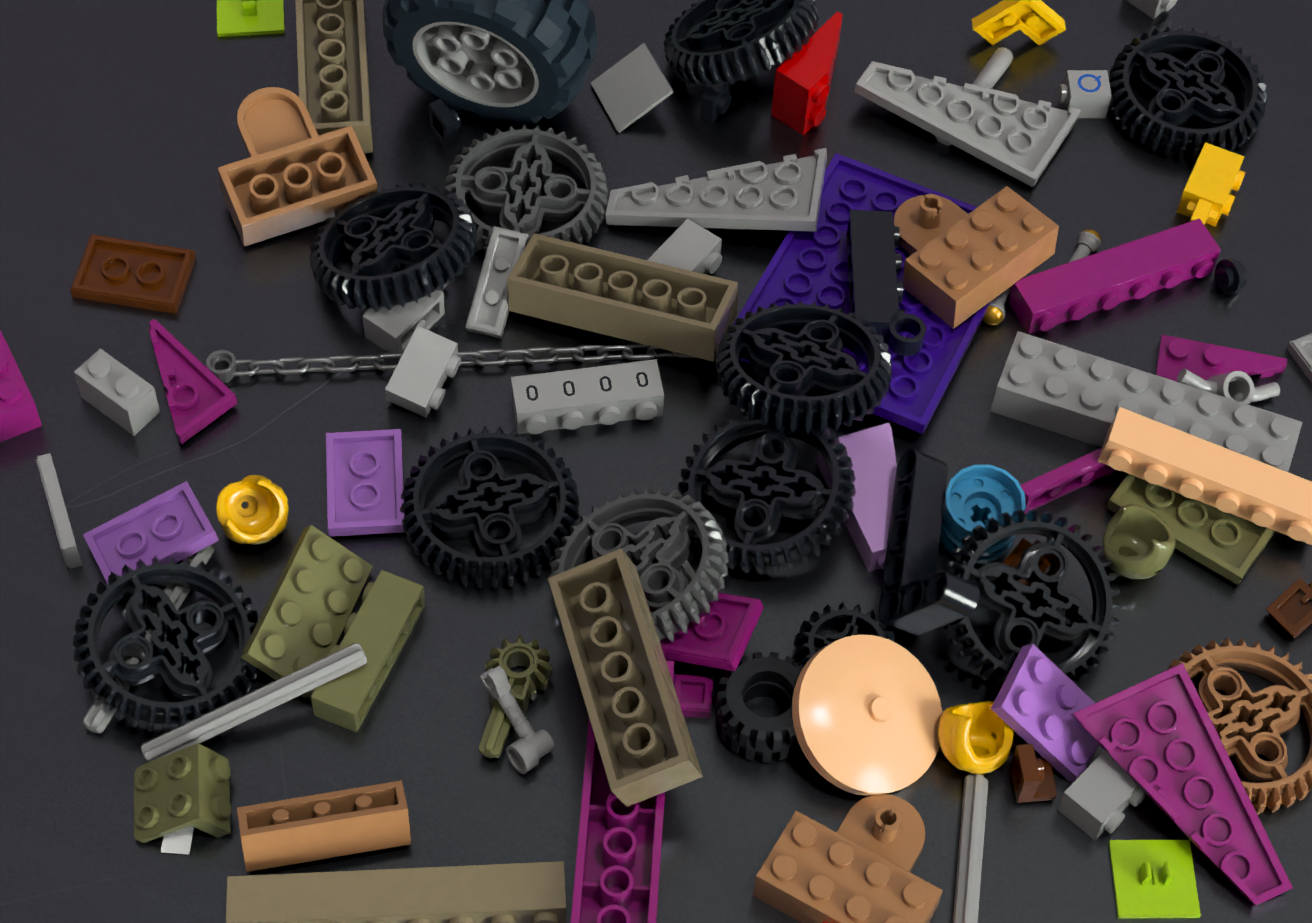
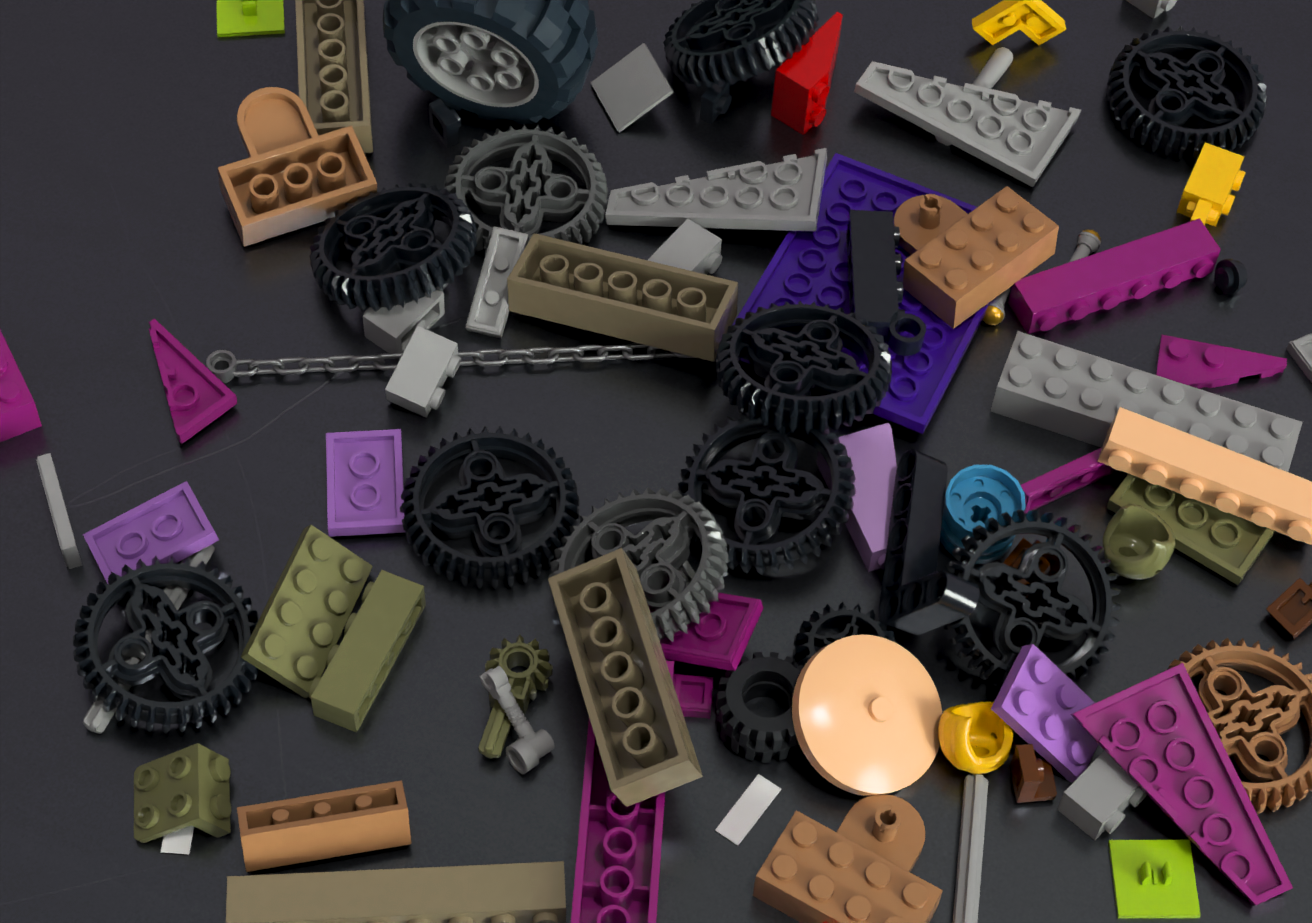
reddish brown tile [70,234,196,314] -> none
light grey brick [74,348,160,436] -> none
light grey axle [141,643,367,763] -> none
yellow piece [216,475,289,545] -> none
light grey brick [511,359,664,434] -> none
light grey brick [1058,70,1112,118] -> none
light grey piece [1177,369,1280,404] -> none
none -> white sticker [715,774,781,846]

